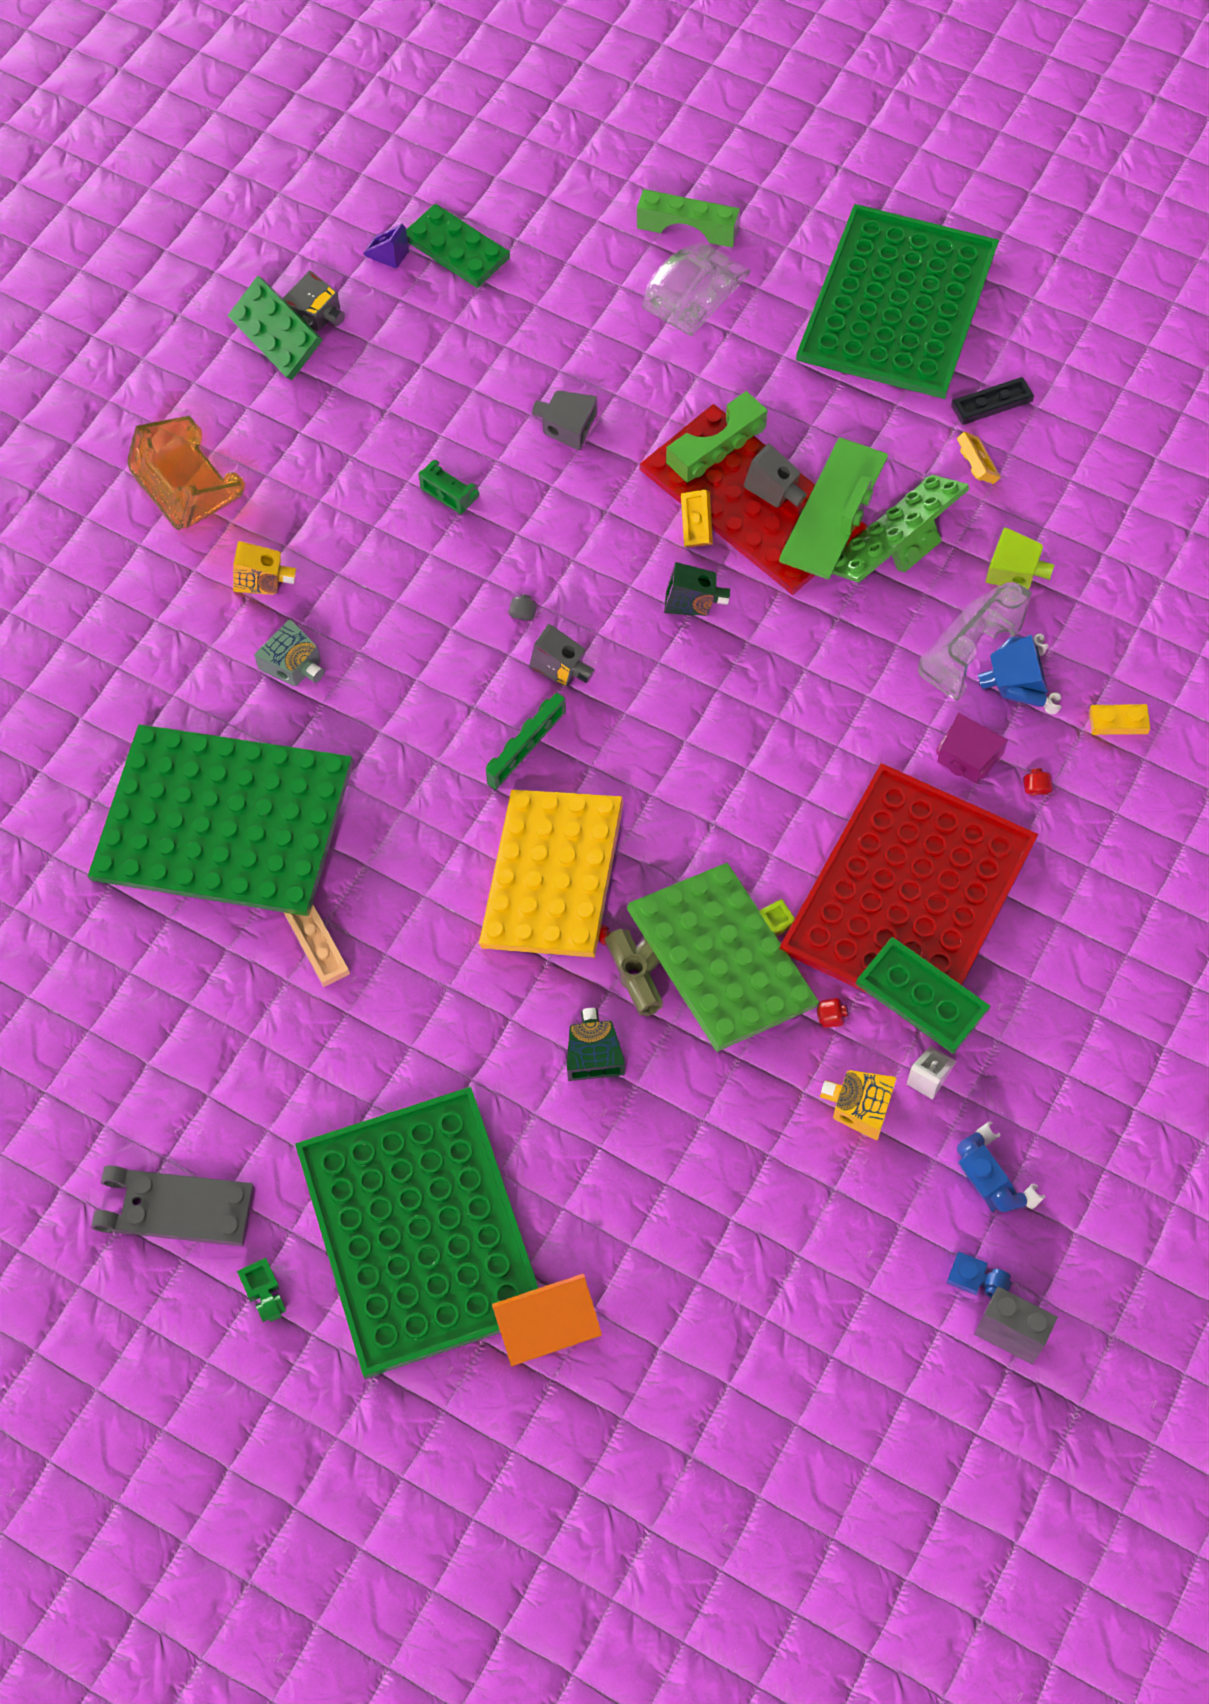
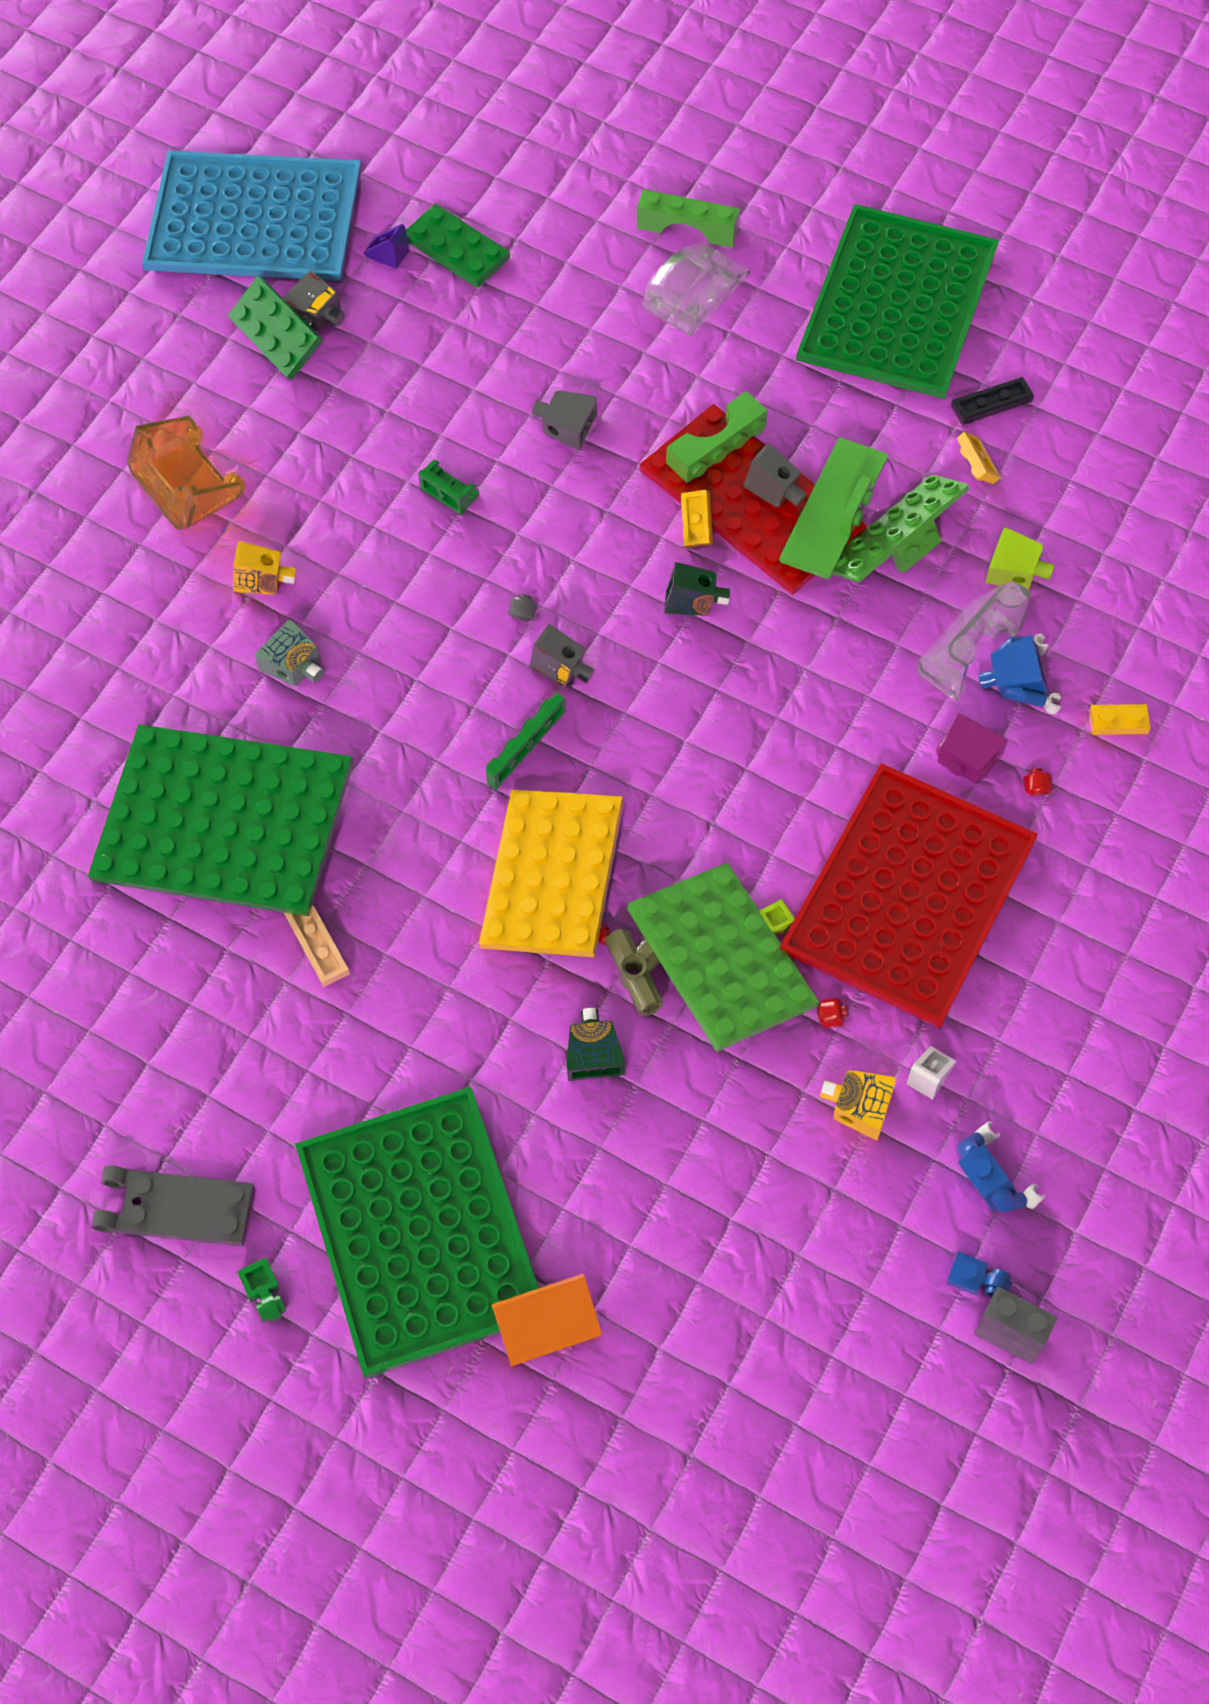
green plate [856,937,990,1054] -> none
none -> dark azure plate [142,150,361,281]

